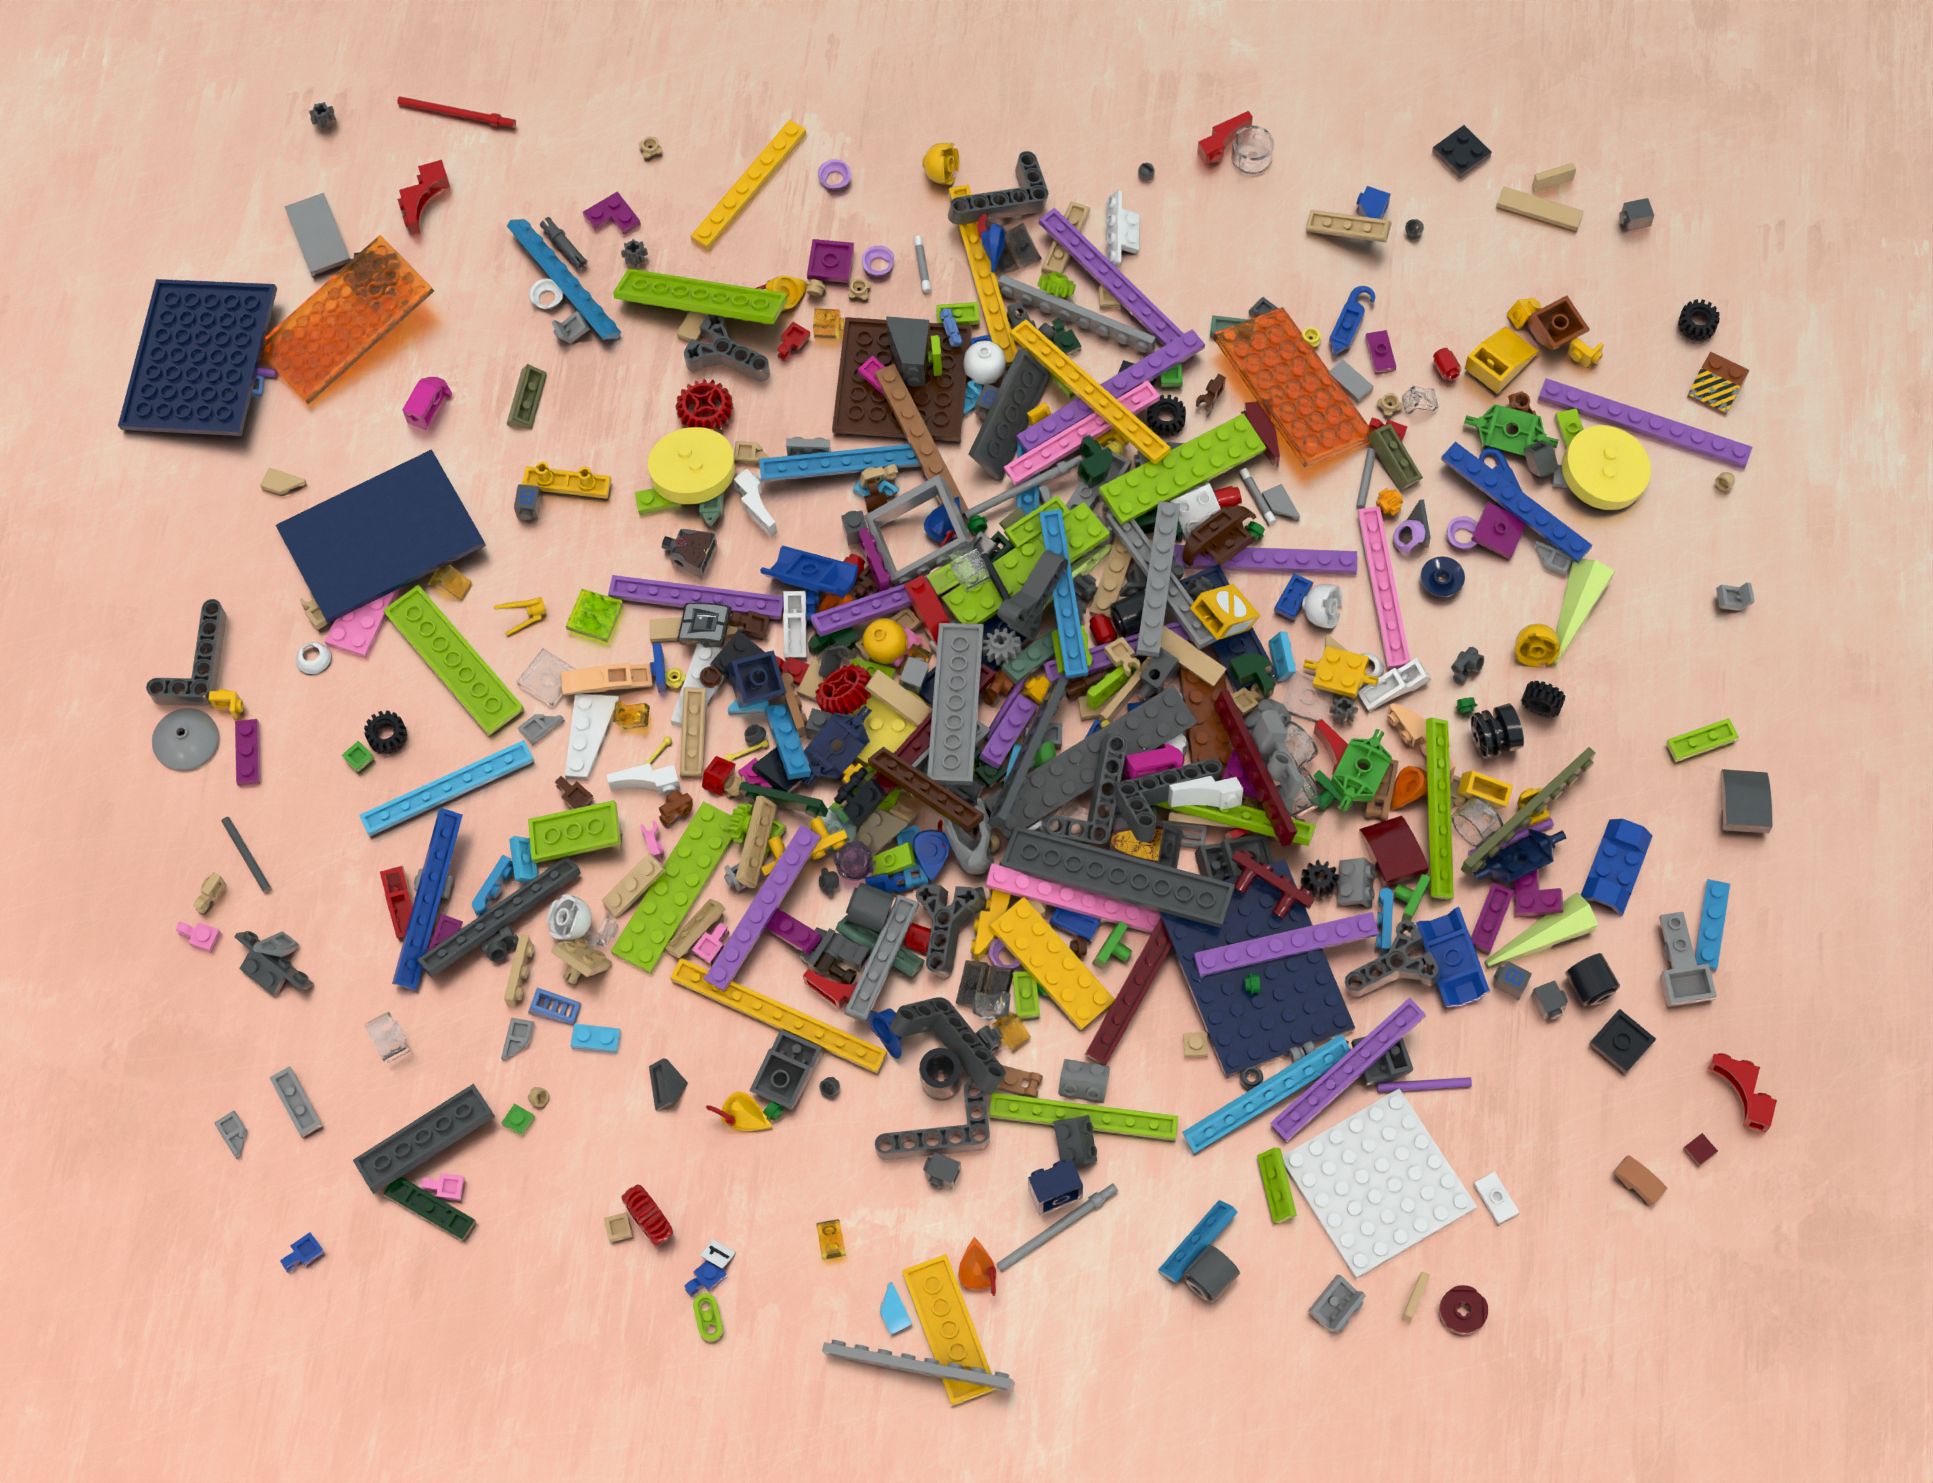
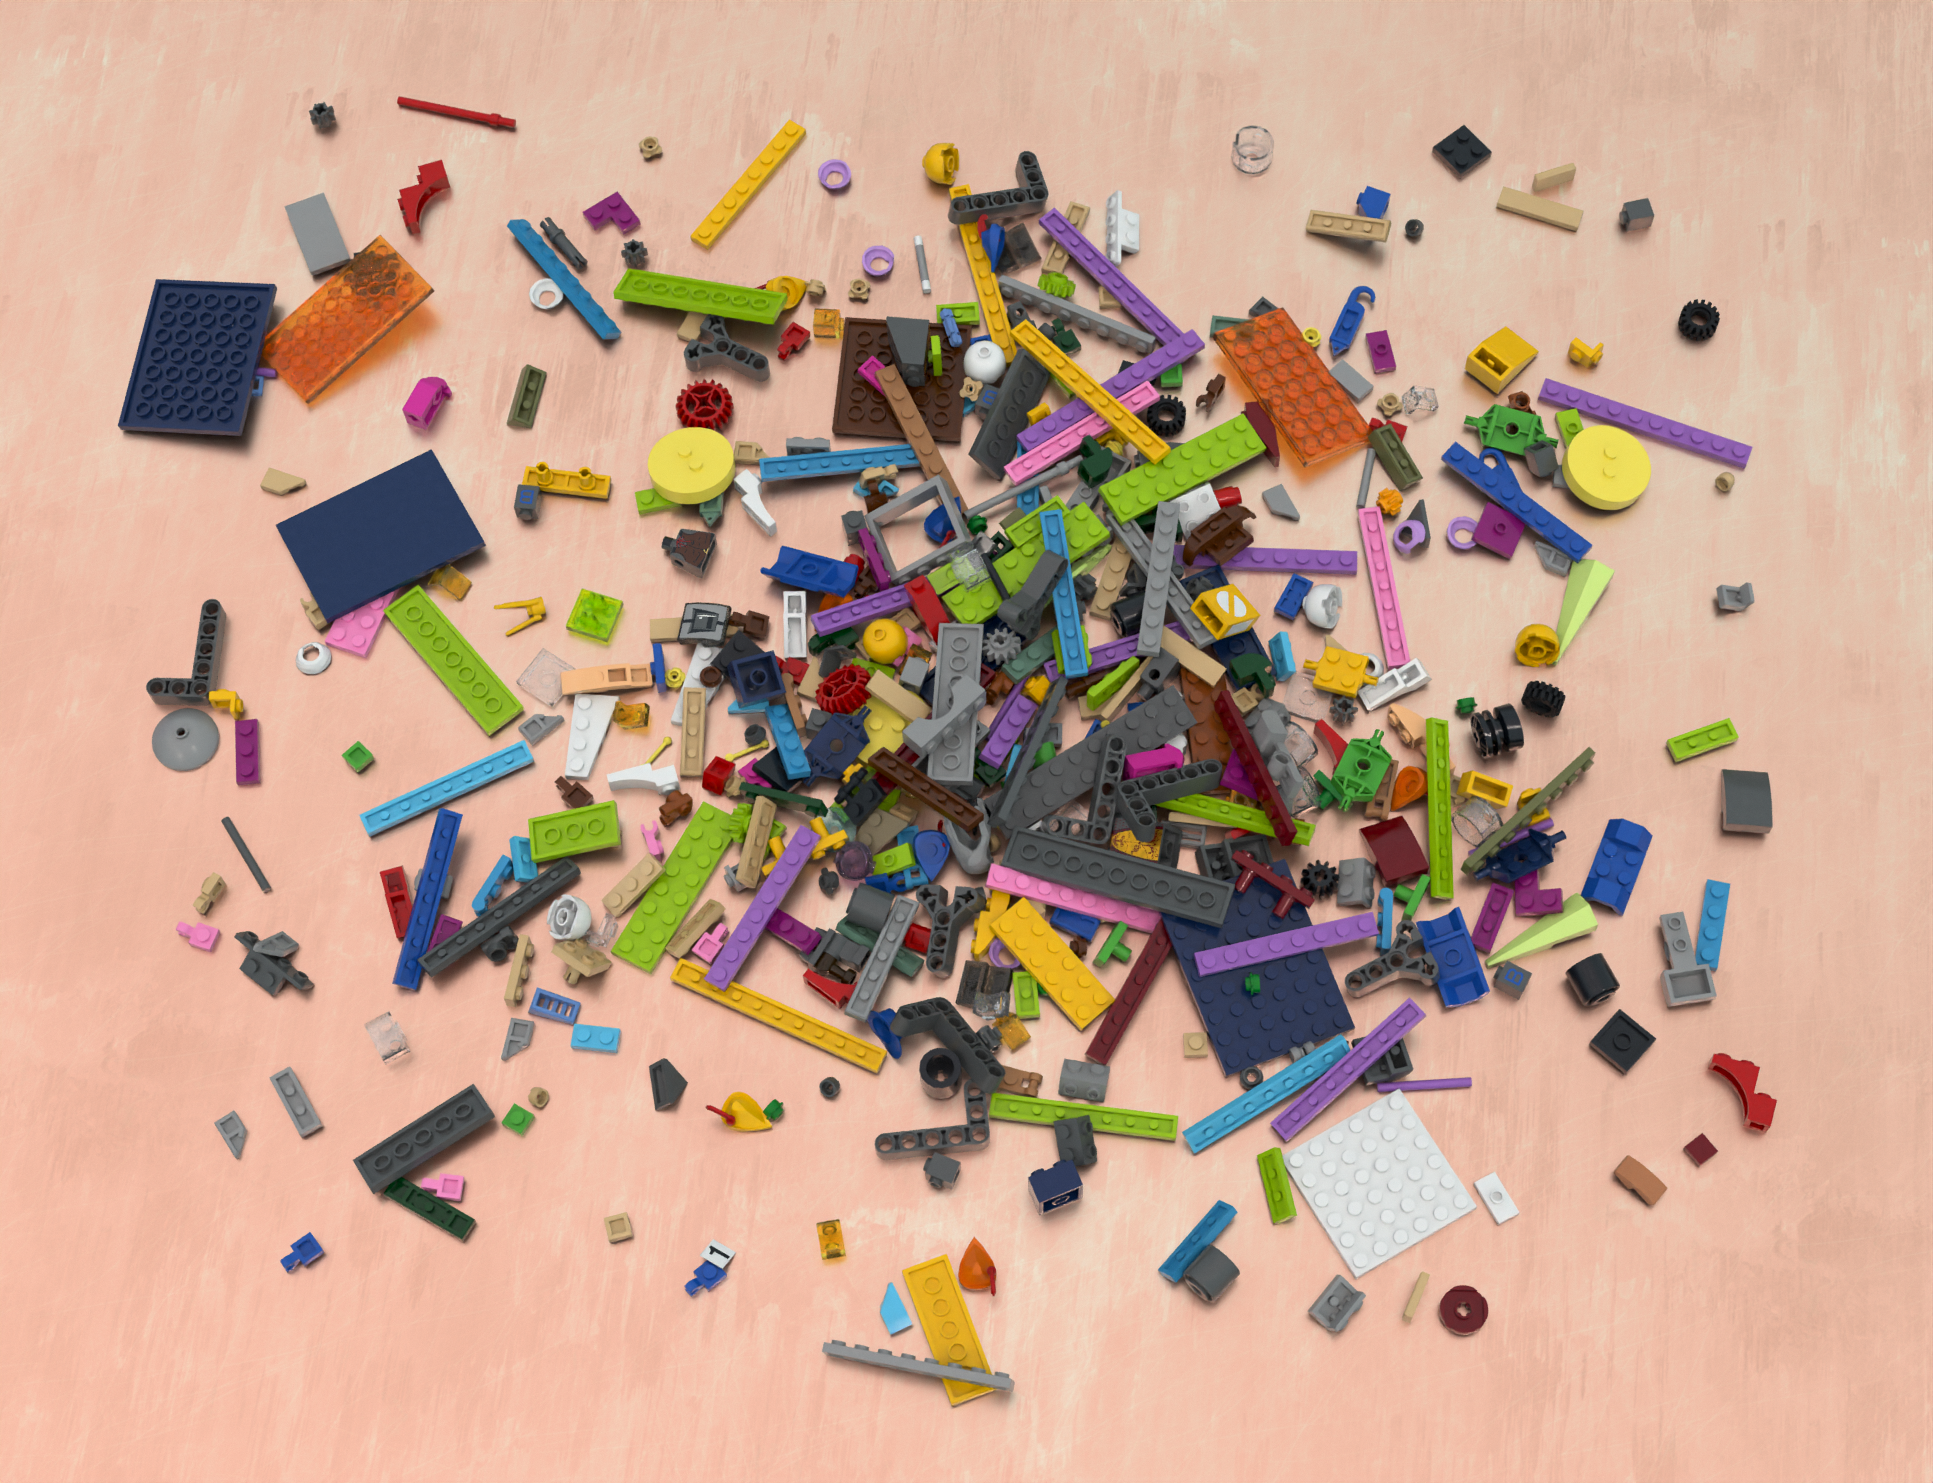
black tyre [364,710,407,754] -> none
light grey bracket [552,311,590,344] -> none
medium lavender plate [608,575,784,620] -> none
red gear [621,1184,673,1245] -> none
lime plate [693,1293,723,1342] -> none
dark grey slope [749,1029,825,1110] -> none
blue plate [806,589,820,626] -> none
magenta plate [807,239,854,283] -> none
light grey bar [996,1183,1118,1272] -> none
red brick [1089,614,1118,646] -> none
tan plate [1104,637,1140,677] -> none
dark grey hinge [1138,162,1155,181] -> none
white slope [1168,776,1243,810] -> none
red slope [1197,111,1253,165] -> none
light grey bar [1239,468,1277,525] -> none
green plate [1244,521,1265,540] -> none
dark blue dish [1421,556,1465,597] -> none
red brick [1433,348,1462,381] -> none
dark grey plate [1451,647,1484,684] -> none
yellow bracket [1507,297,1542,329] -> none
dark orange slope [1527,296,1590,350] -> none
dark grey brick [1531,980,1568,1020] -> none
slope [1687,351,1749,415] -> none
none -> light grey arch [902,674,986,759]
none -> tan plate [959,377,983,401]

